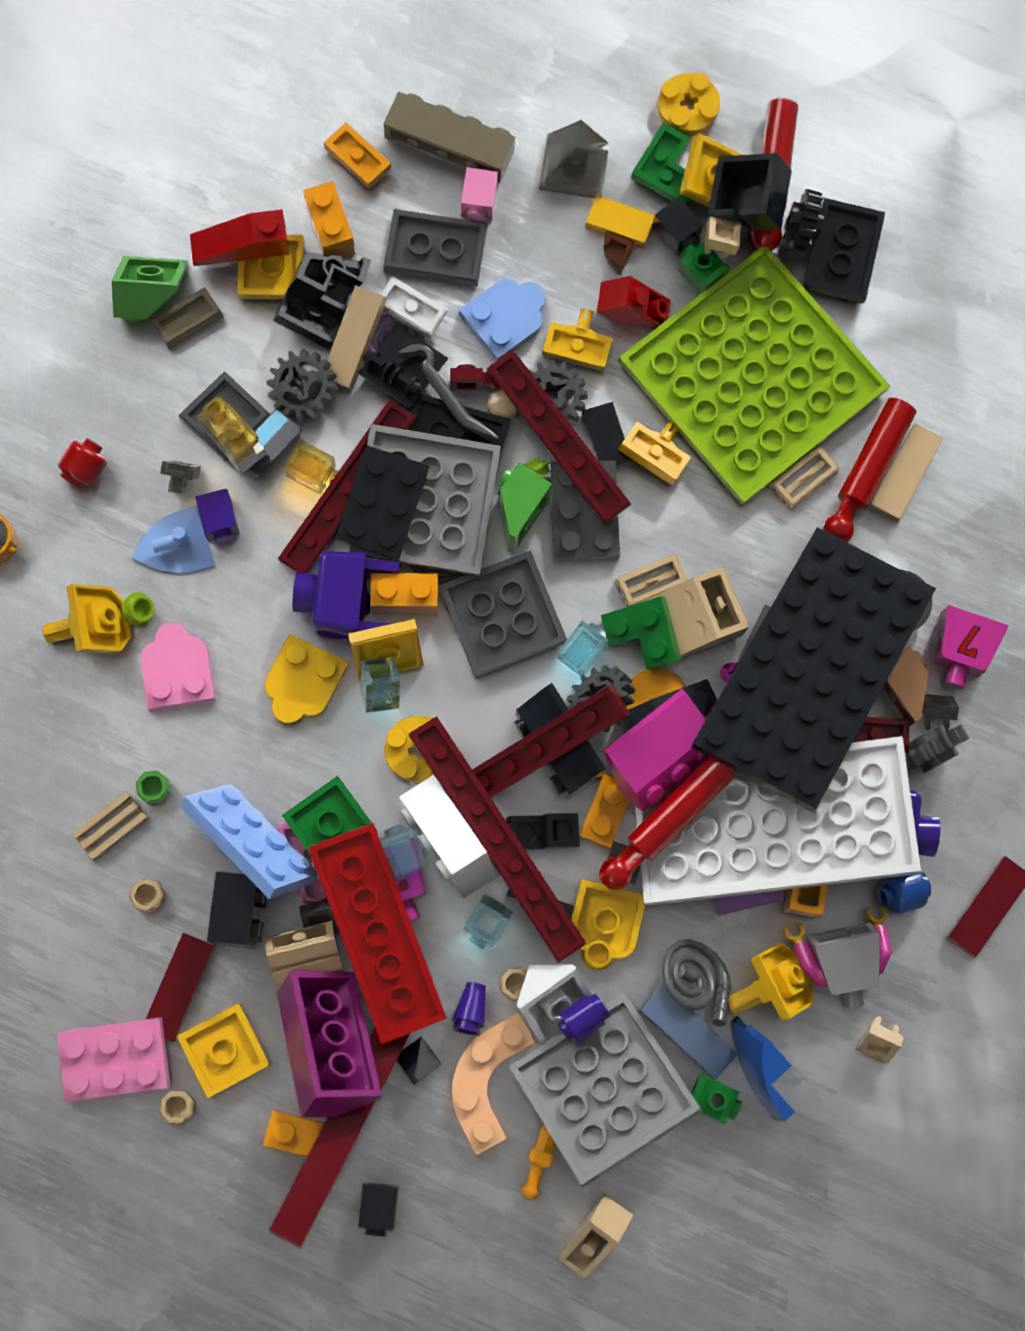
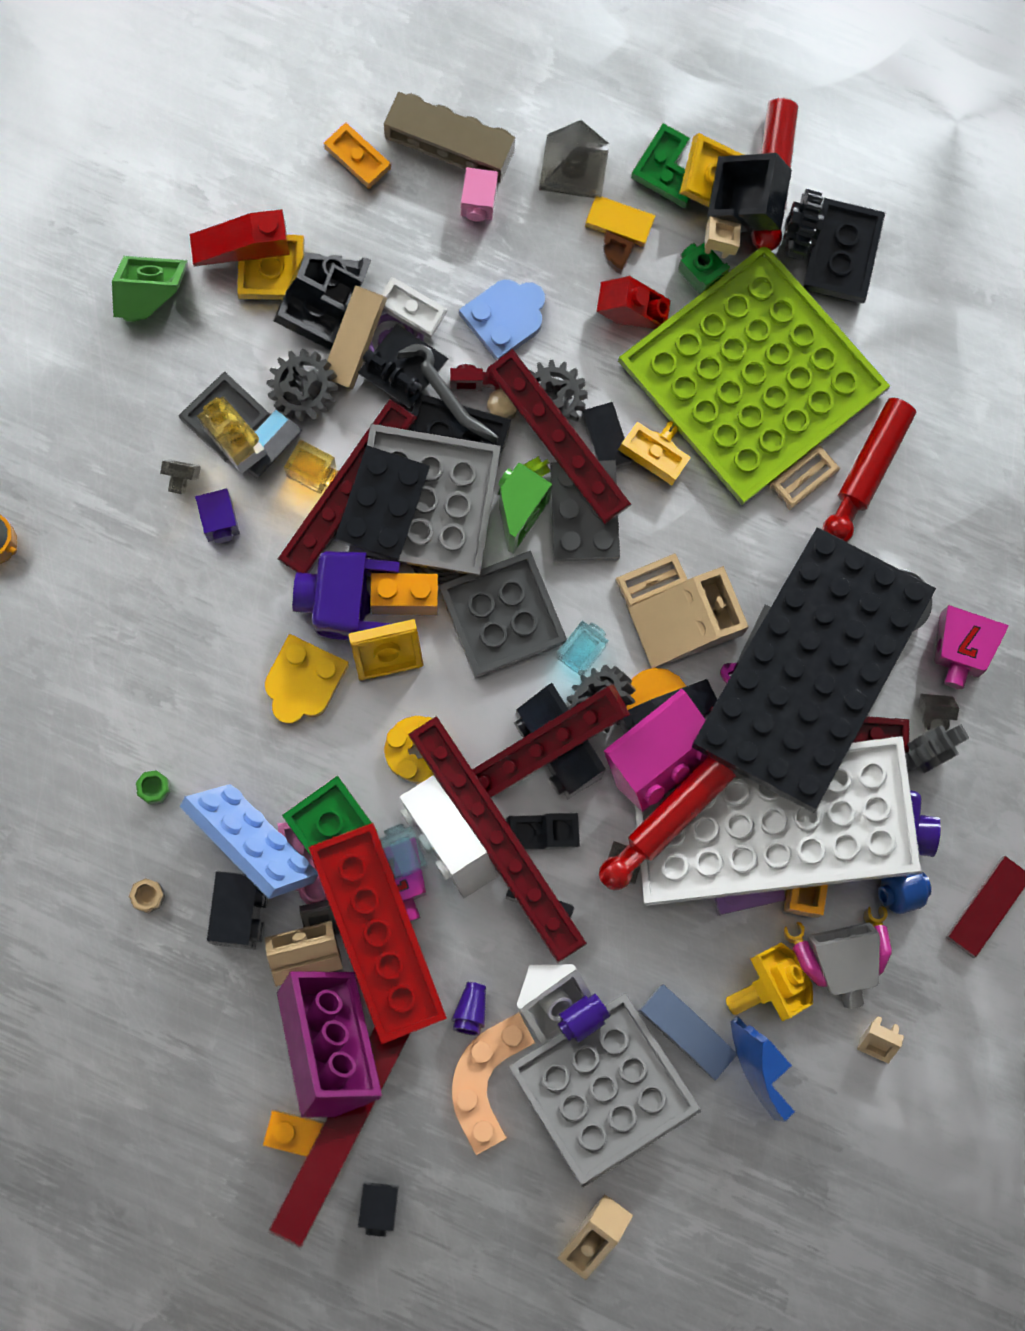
yellow piece [42,584,132,654] -> none
red head [57,438,107,489] -> none
bright pink plate [57,1017,170,1102] -> none
tan tile [72,791,148,861] -> none
lime plate [121,592,154,626] -> none
light blue shield [132,505,215,574] -> none
bright pink plate [141,623,215,711] -> none
dark red tile [146,933,216,1042] -> none
dark tan tile [150,287,223,349] -> none
tan tile [159,1091,194,1124] -> none
yellow plate [177,1003,271,1099] -> none
light orange brick [303,181,355,257] -> none
clear light blue brick [360,657,400,713] -> none
dark grey tile [383,209,488,286] -> none
black slope [397,1036,442,1085] -> none
clear light blue window [463,893,515,949] -> none
tan tile [500,967,527,1001] -> none
light orange sword [521,1122,555,1200] -> none
yellow plate [542,308,613,372] -> none
yellow plate [571,879,645,971] -> none
light orange plate [579,774,629,850] -> none
green plate [601,596,681,670] -> none
black brick [652,197,704,255] -> none
yellow plate [657,72,720,136] -> none
dark grey piece [662,939,731,1027] -> none
green brick [690,1074,742,1124] -> none
tan tile [869,423,943,522] -> none
medium nougat slope [882,646,929,727] -> none

